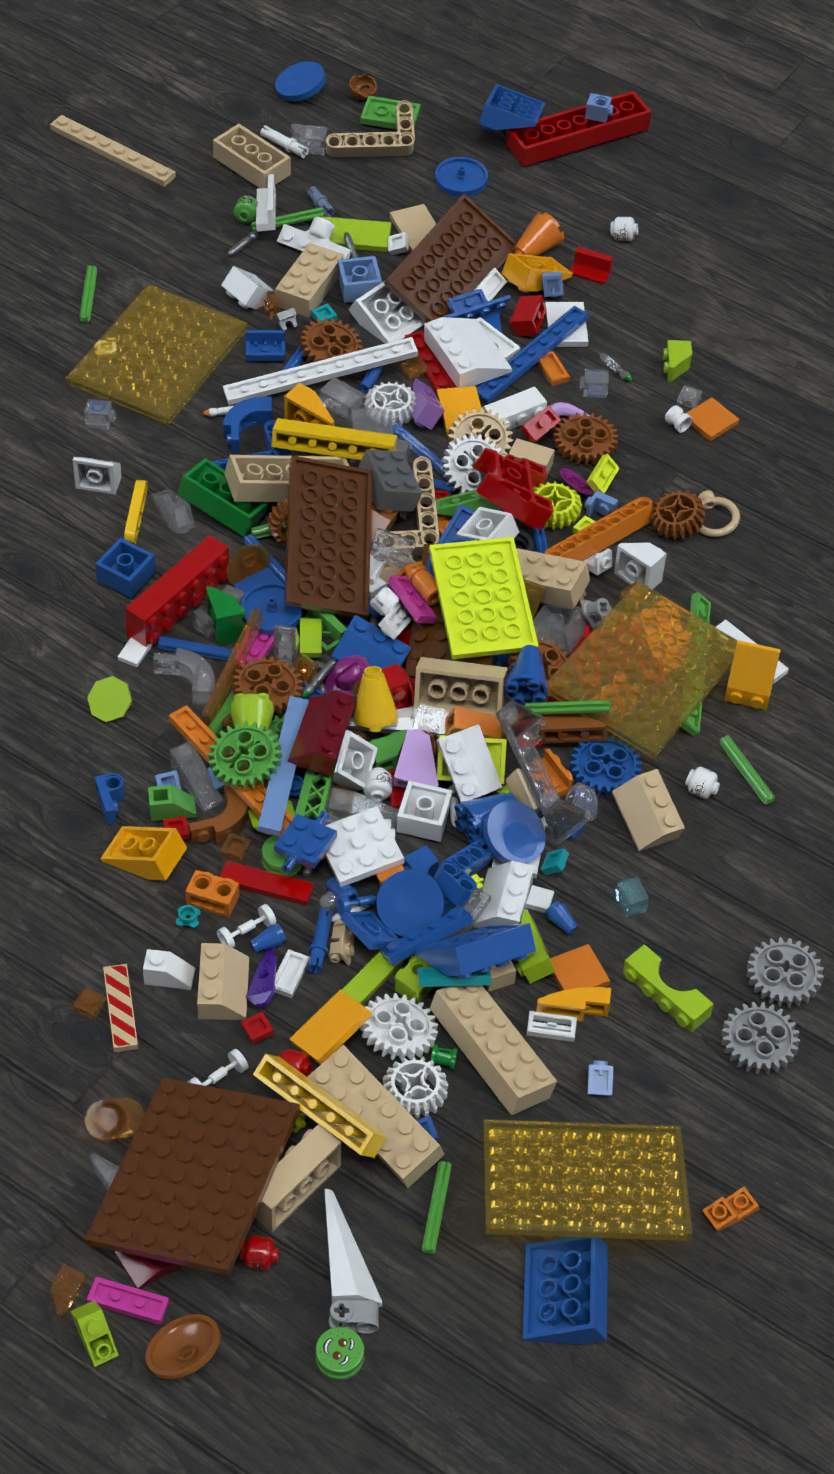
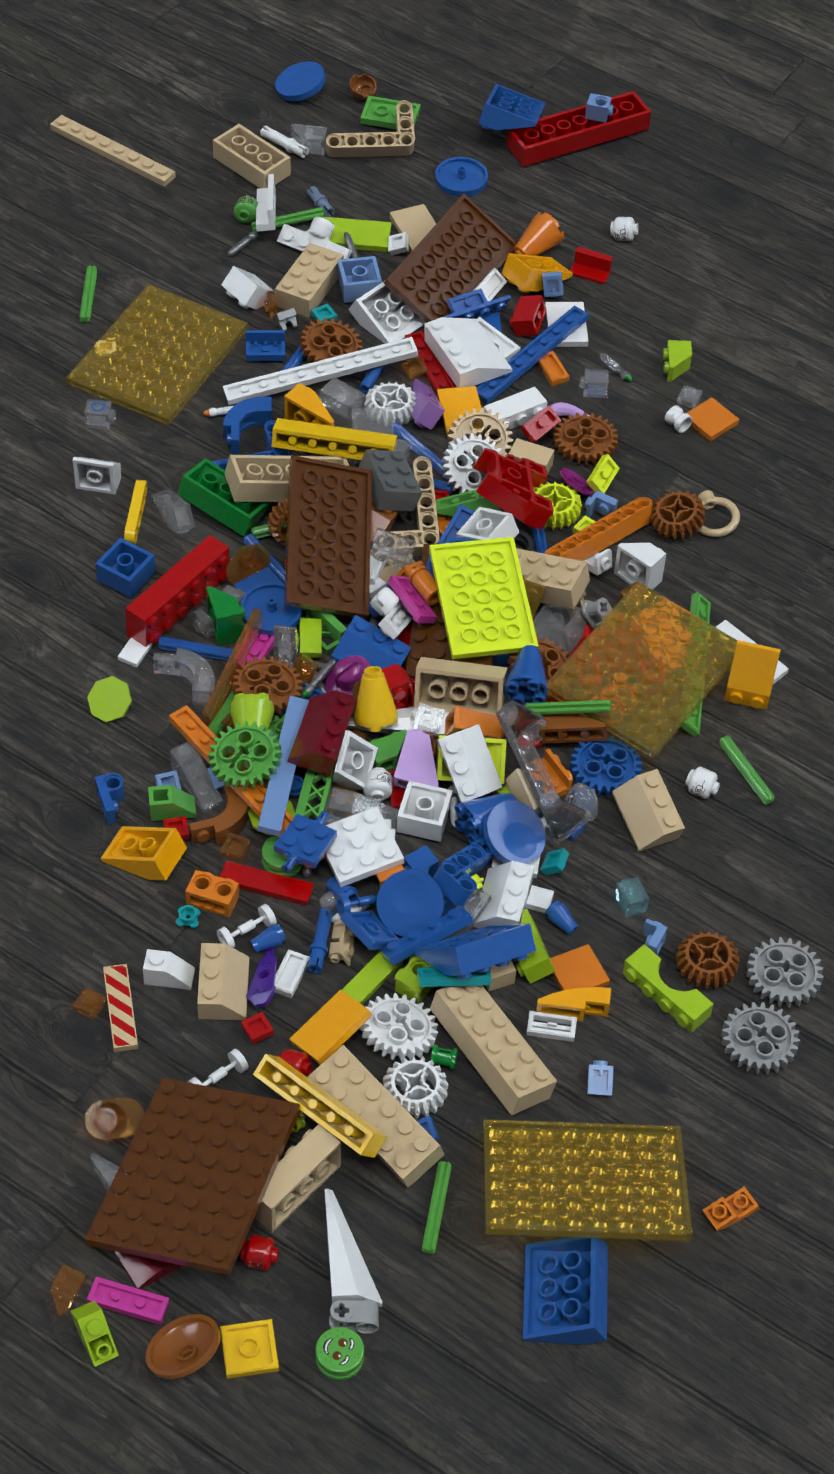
none -> yellow tile [220,1319,279,1379]
none -> medium blue bracket [643,919,668,955]
none -> dark orange gear [675,929,739,990]

